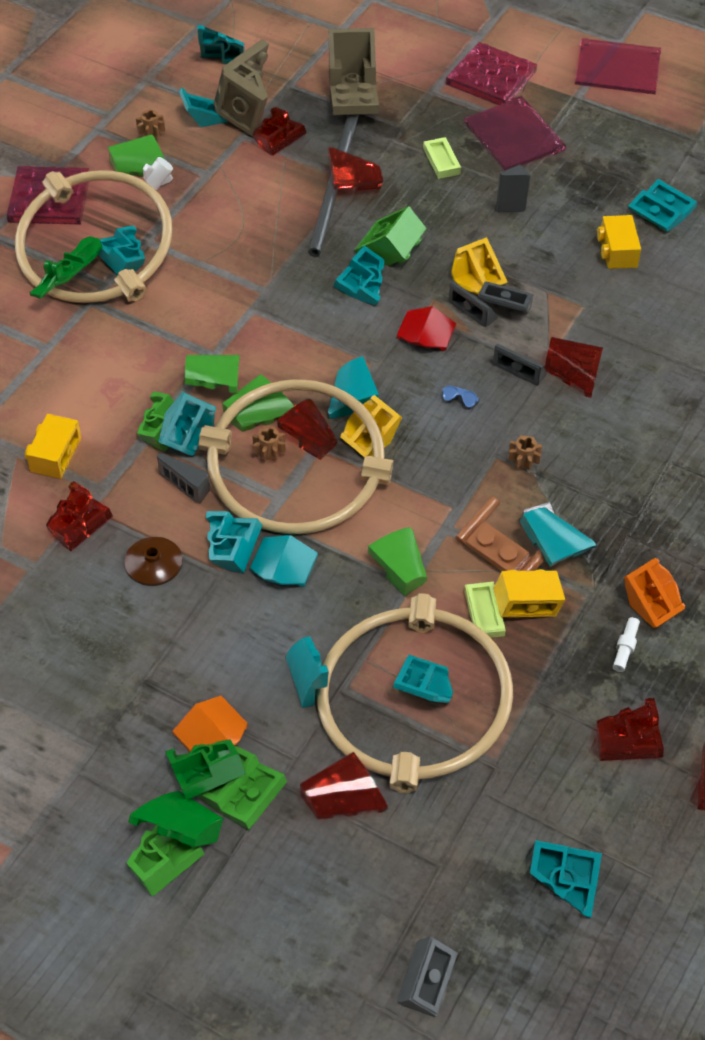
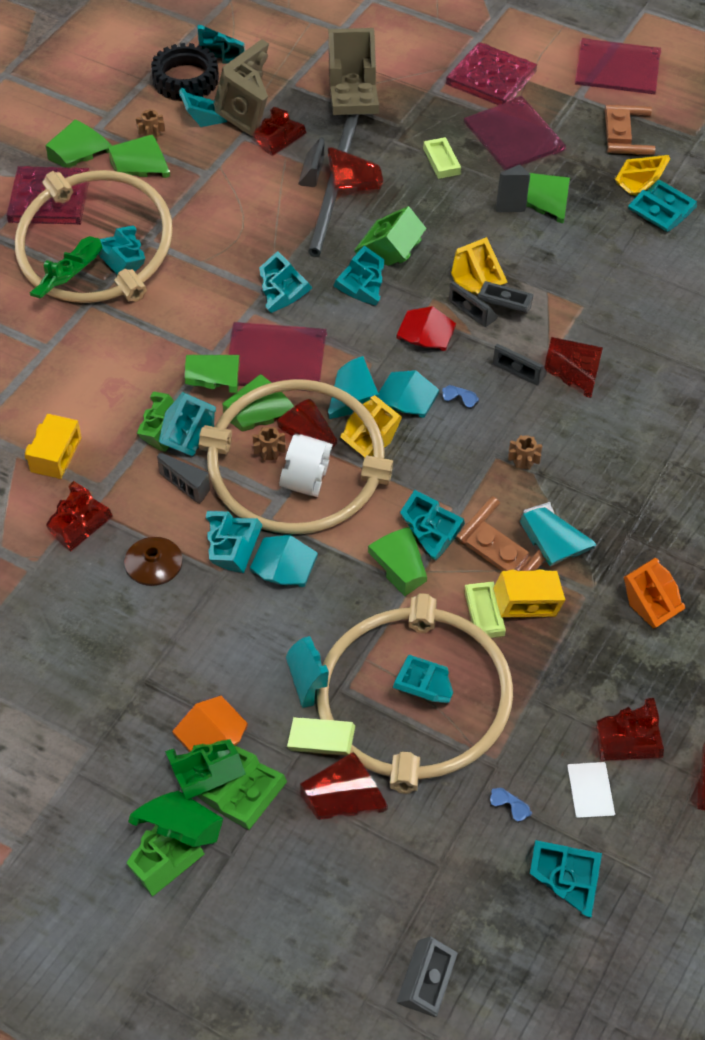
white piece [143,157,173,190] -> none
yellow brick [597,215,641,269] -> none
white bar [613,617,640,672] -> none
none -> bright green slope [46,119,112,168]
none -> black tyre [151,43,219,101]
none -> clear pink piece [229,322,327,392]
none -> teal slope [259,251,312,313]
none -> white brick [279,433,333,497]
none -> yellowish green tile [287,717,355,756]
none -> dark grey slope [298,137,325,187]
none -> teal slope [379,370,439,418]
none -> teal slope [400,490,465,561]
none -> medium blue piece [490,788,532,821]
none -> bright green slope [526,173,570,223]
none -> white sticker [567,762,615,818]
none -> nougat plate [605,105,655,155]
none -> yellow slope [615,155,670,196]

